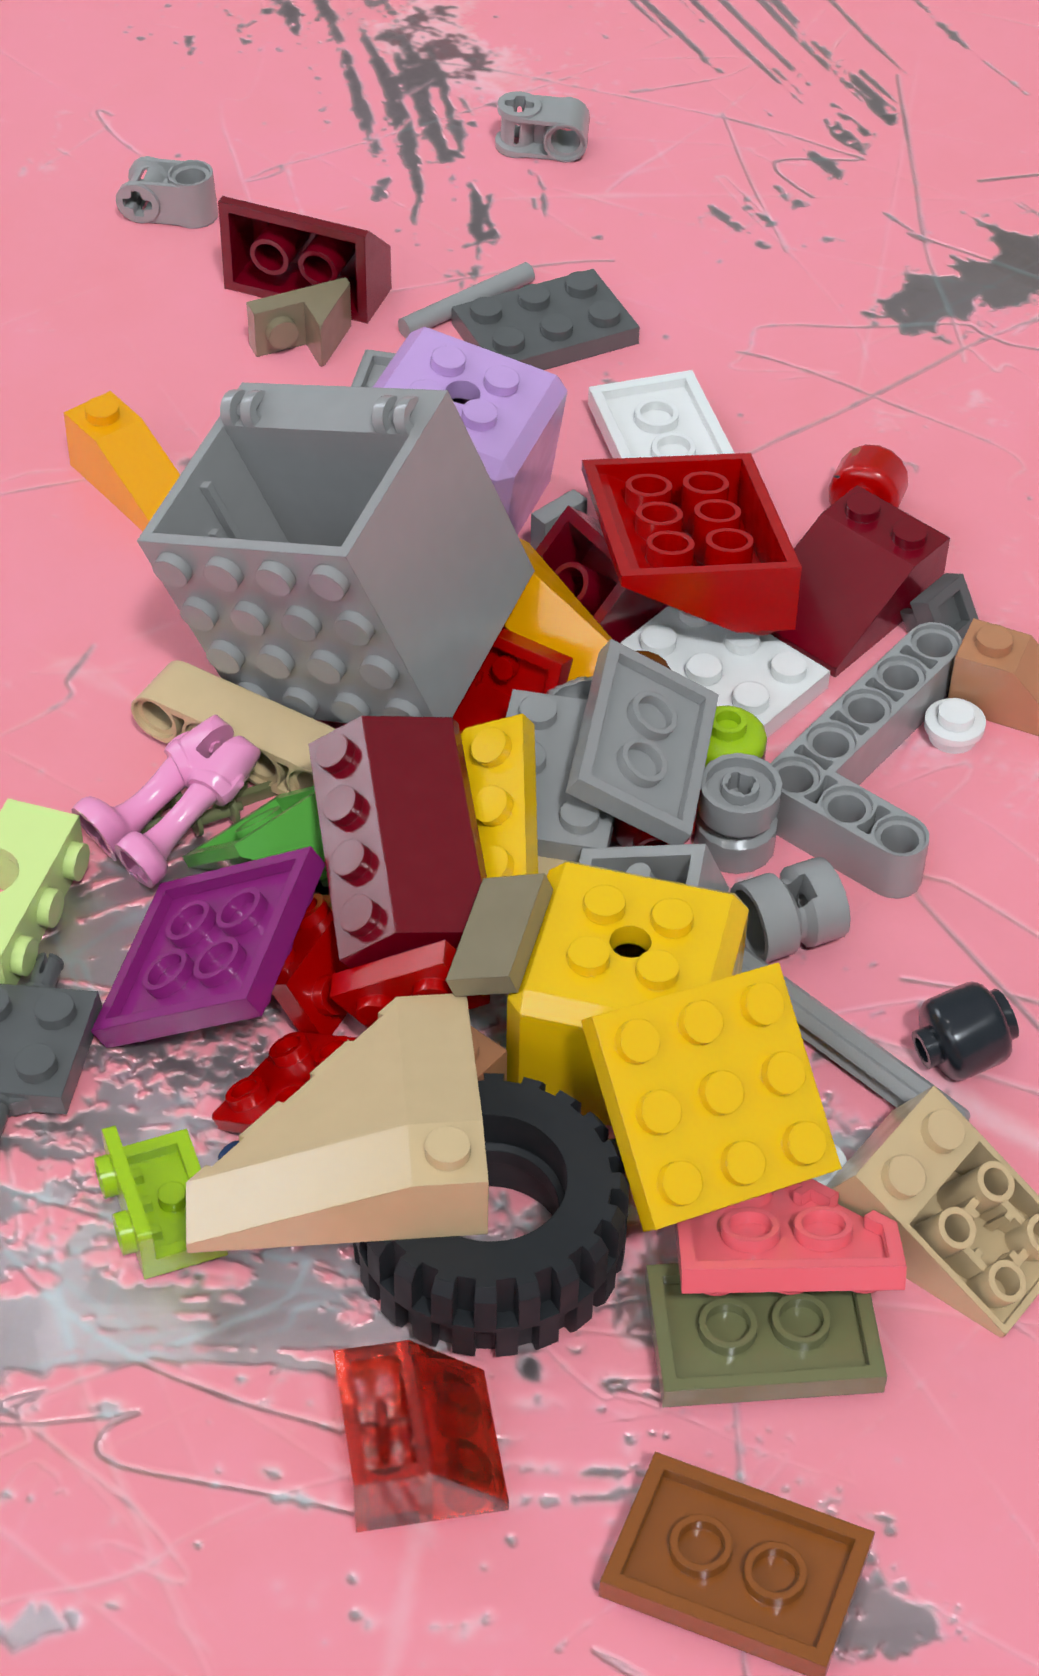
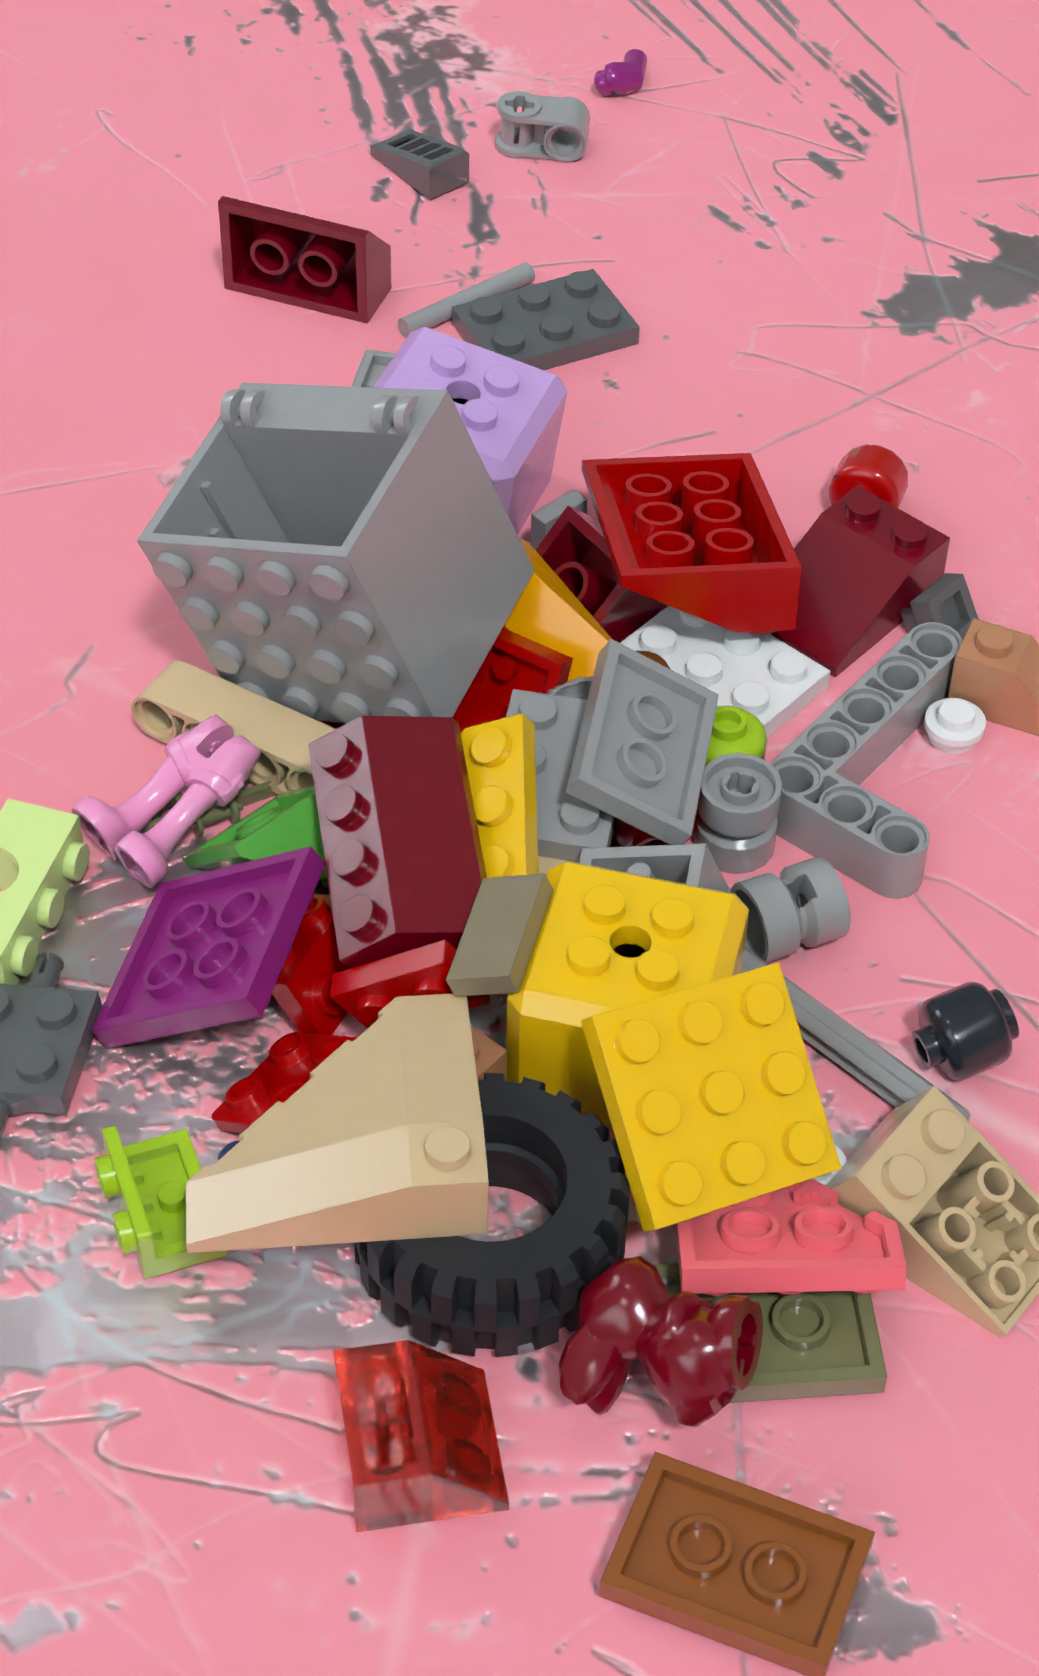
light orange slope [63,390,180,531] -> none
light grey piece [116,156,218,229] -> none
dark tan slope [246,277,351,367] -> none
white plate [588,370,734,458] -> none
none -> dark grey slope [370,129,469,200]
none -> dark red animal [559,1256,763,1427]
none -> magenta arm [594,49,647,96]

